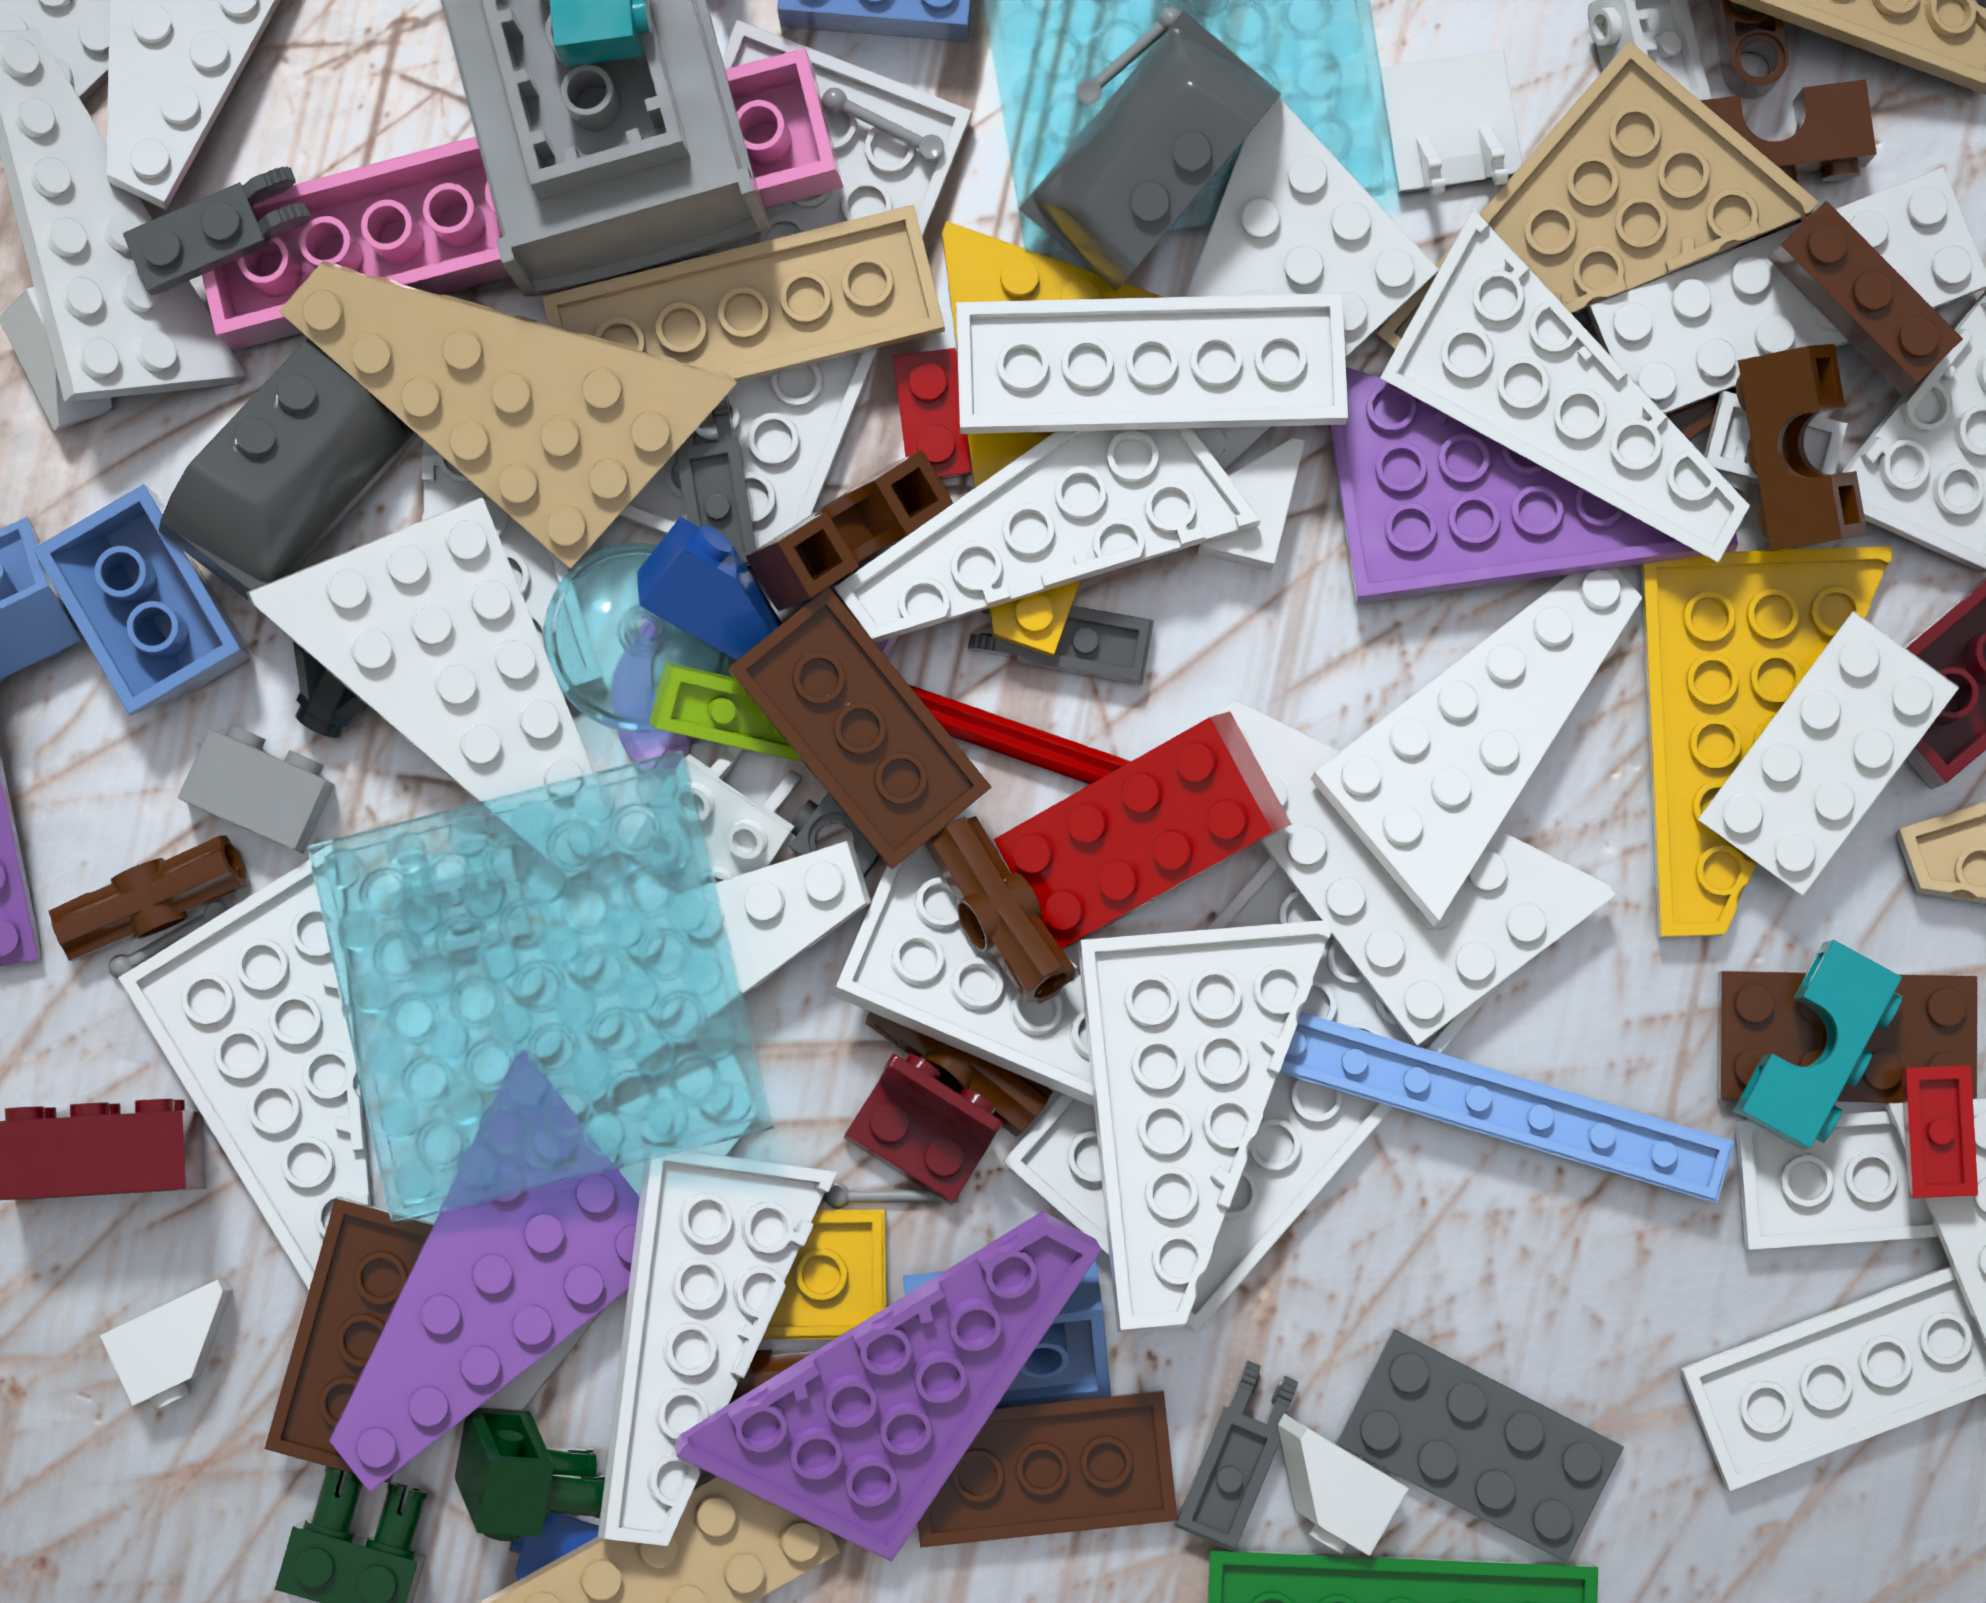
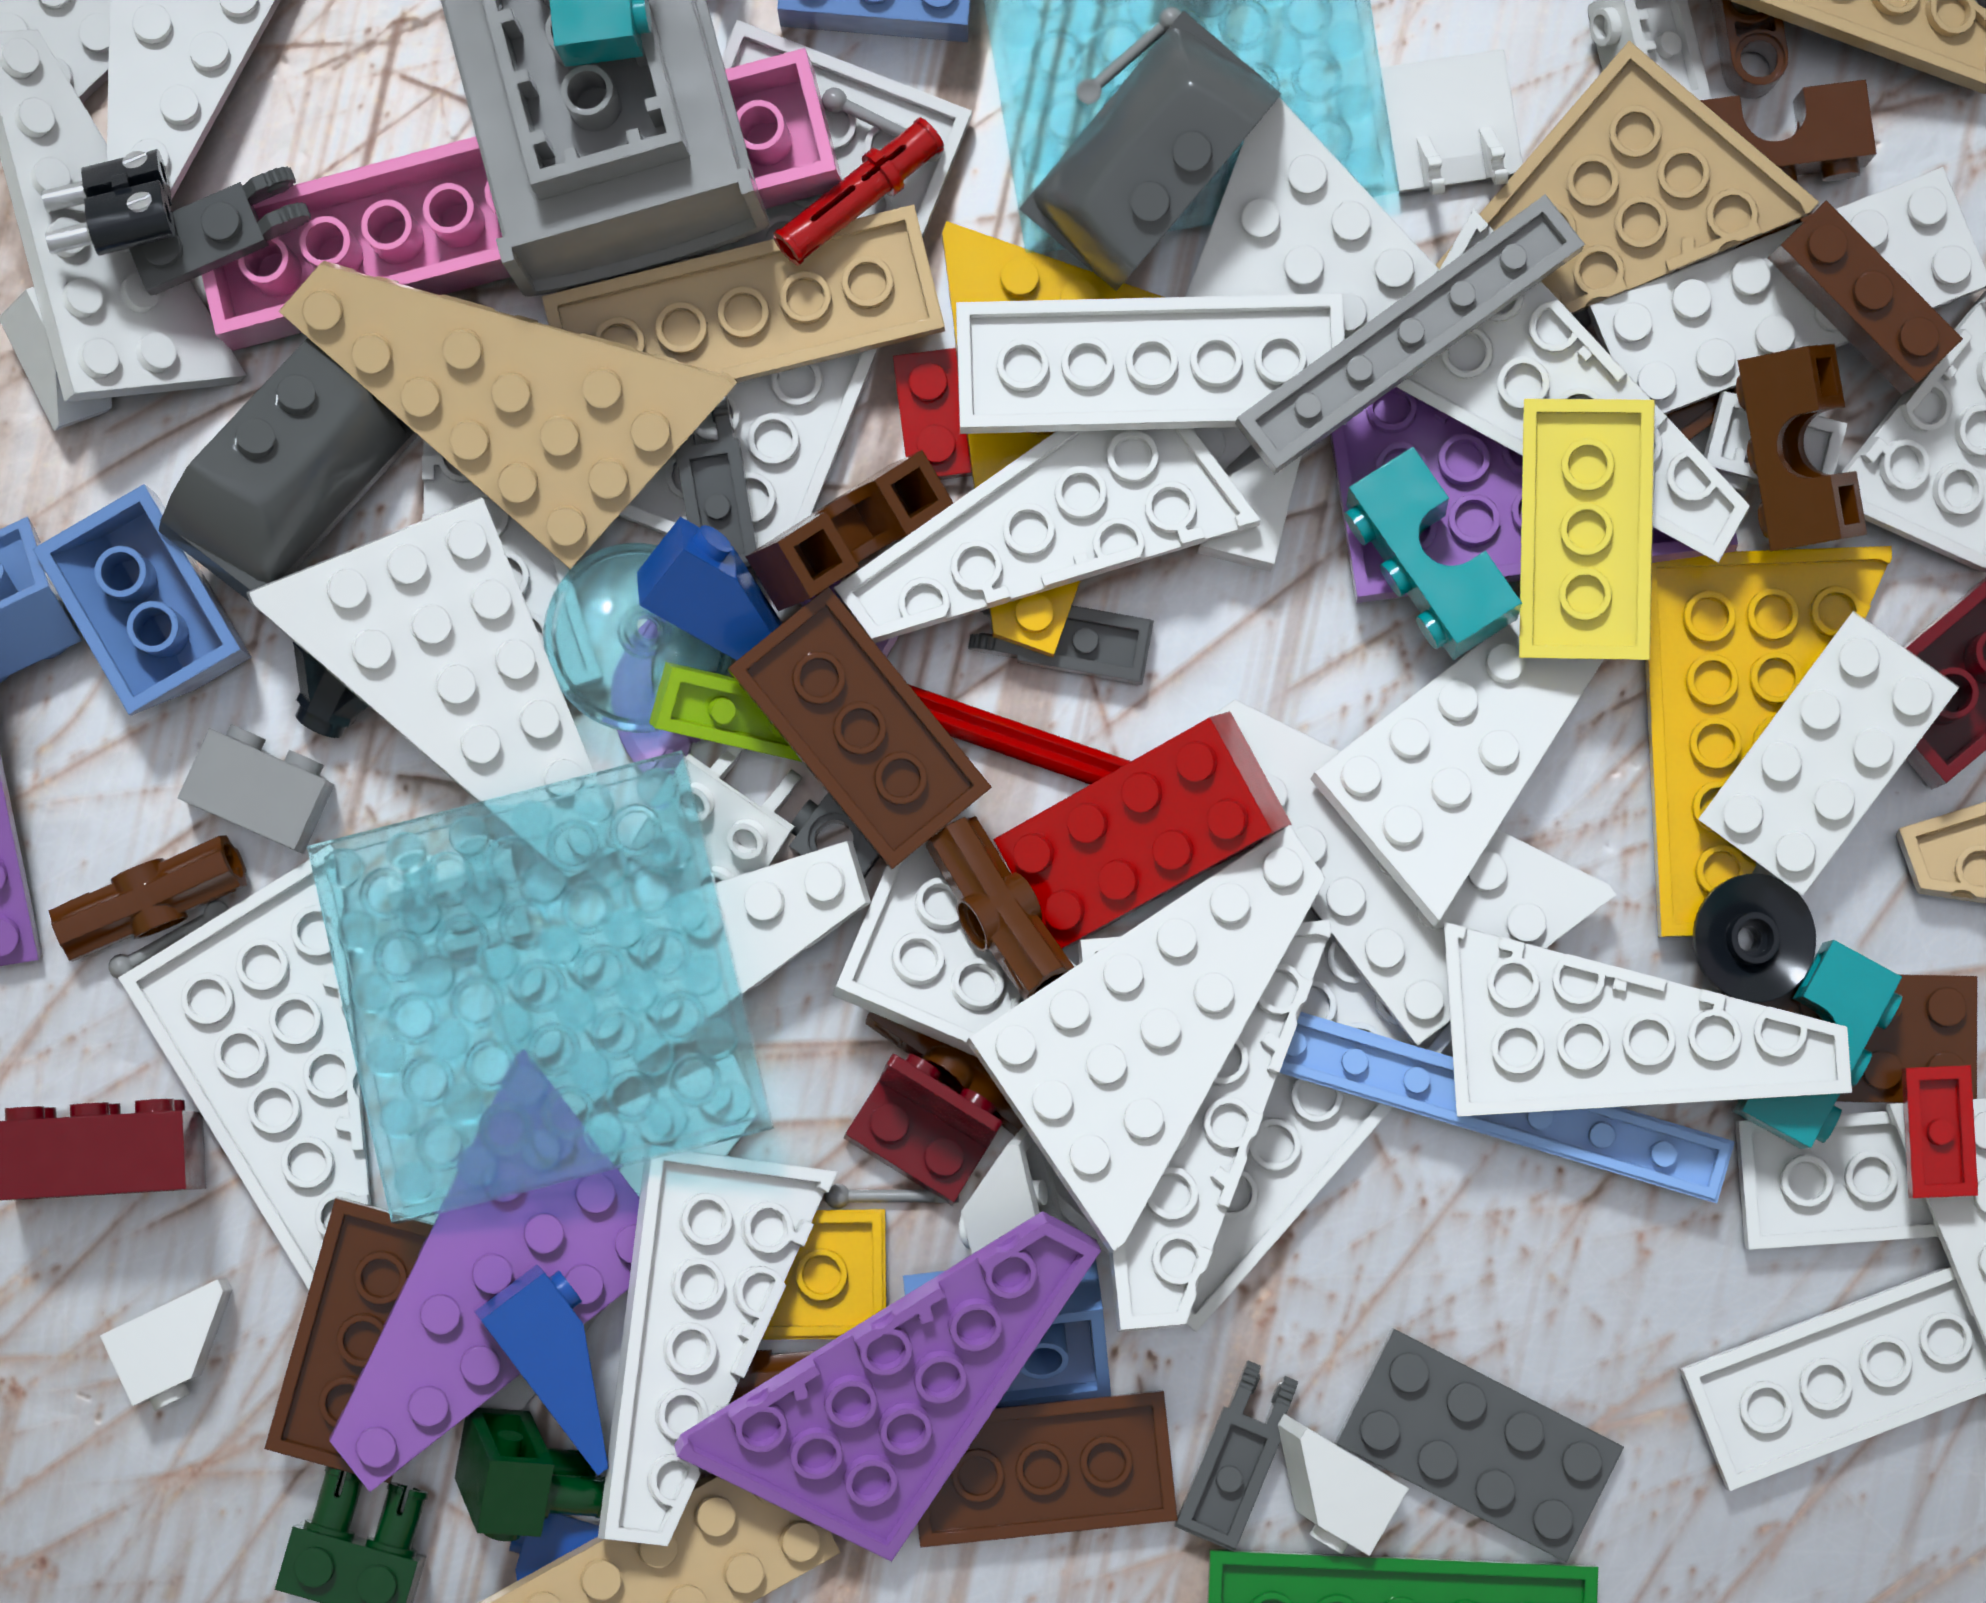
none -> black piece [41,149,175,256]
none -> blue slope [474,1264,608,1475]
none -> red pin [773,117,944,266]
none -> white slope [959,1126,1063,1255]
none -> white wing [967,825,1326,1254]
none -> light grey plate [1235,194,1585,475]
none -> teal arch [1344,447,1522,660]
none -> white wing [1444,922,1852,1117]
none -> light yellow plate [1519,399,1655,660]
none -> black dish [1693,874,1816,1002]

